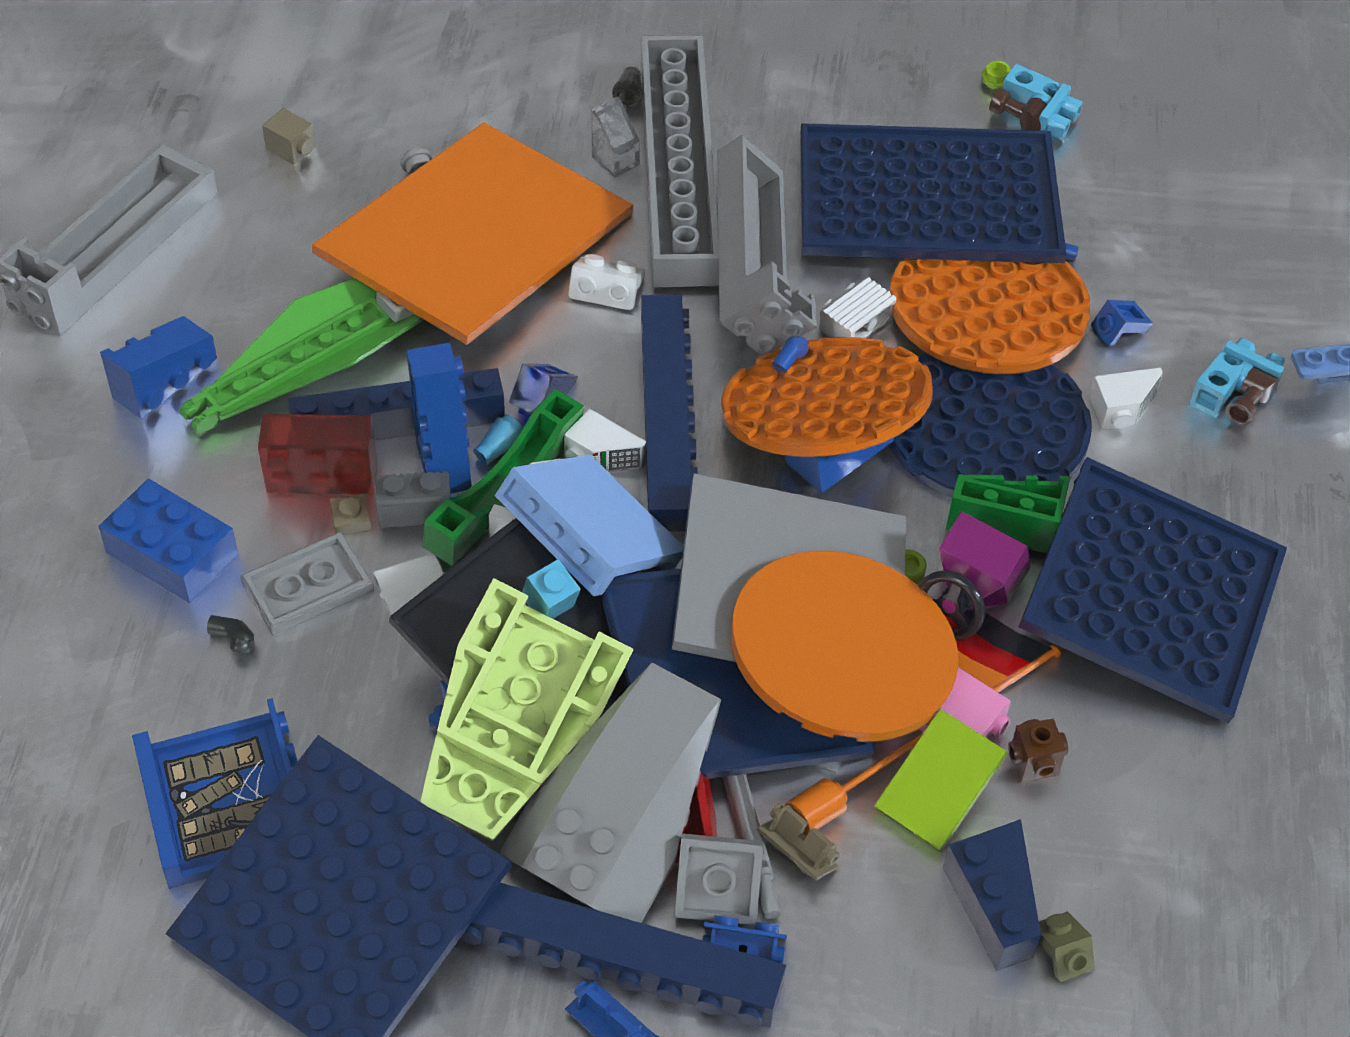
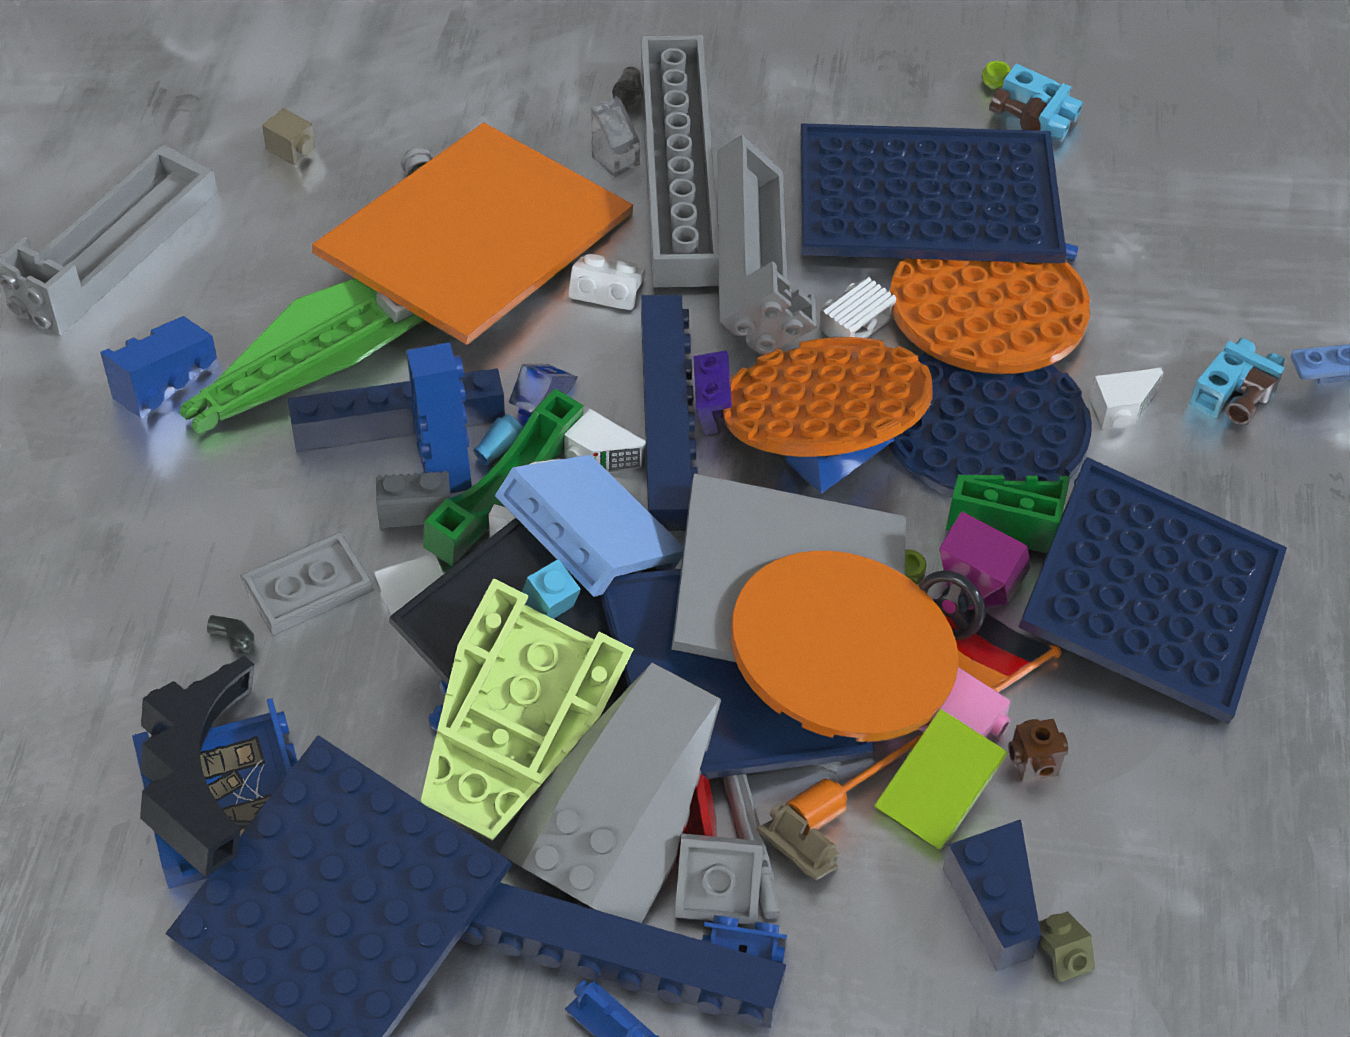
blue brick [98,478,238,603] -> none
clear red brick [258,414,378,495] -> none
dark tan plate [330,493,372,535] -> none
blue arm [772,336,809,373] -> none
blue bracket [1091,300,1153,346] -> none
none -> black arch [140,656,255,877]
none -> dark purple bracket [693,351,732,435]

